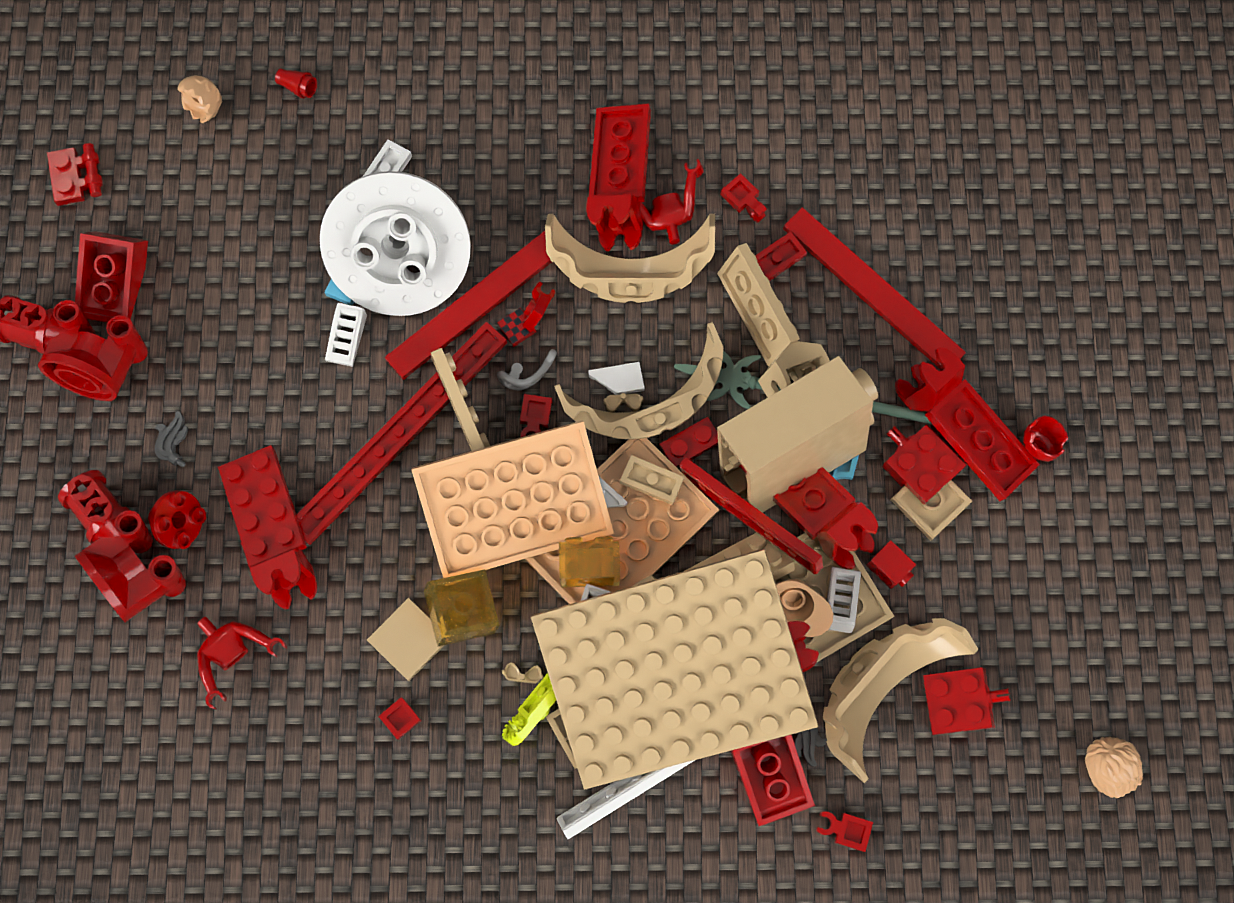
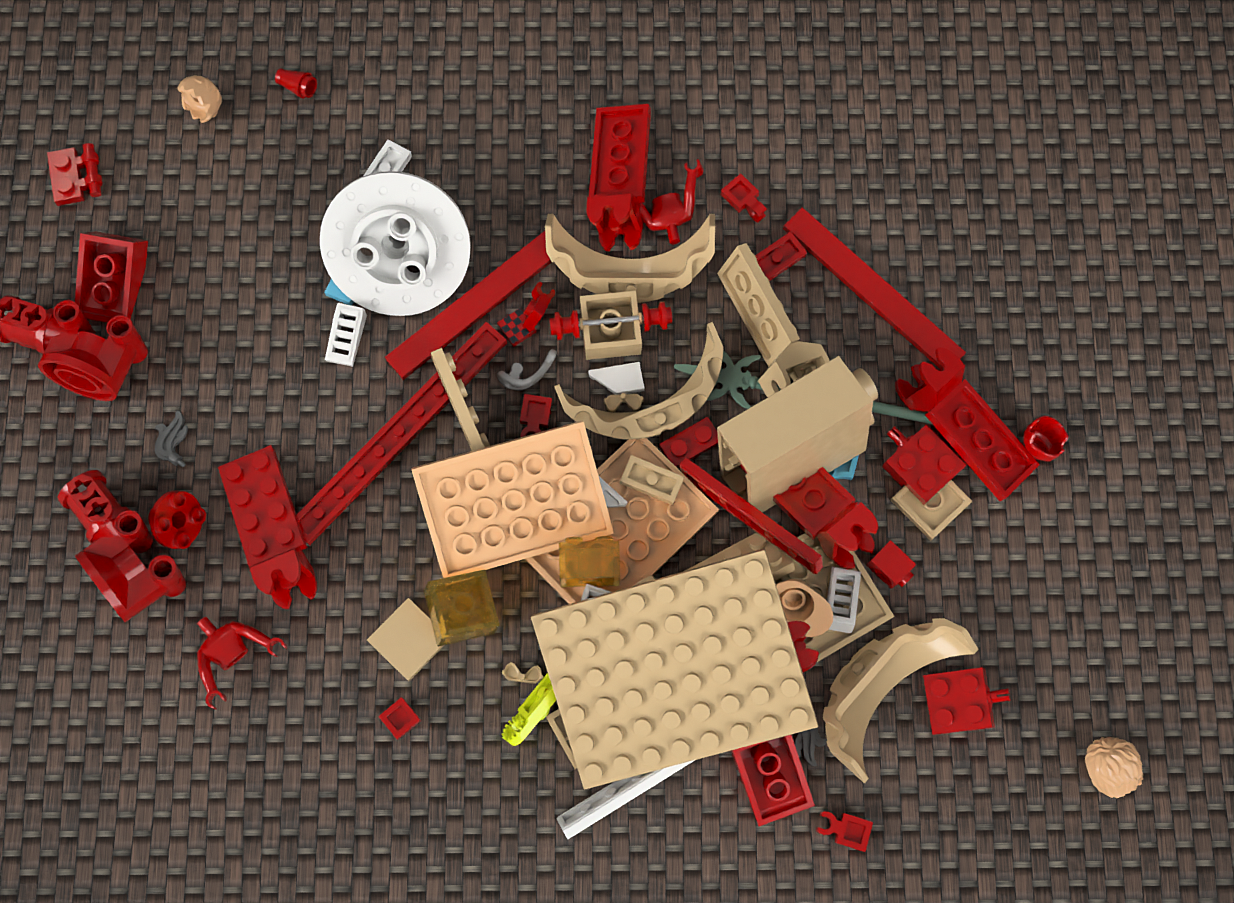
none -> tan brick [549,291,672,360]

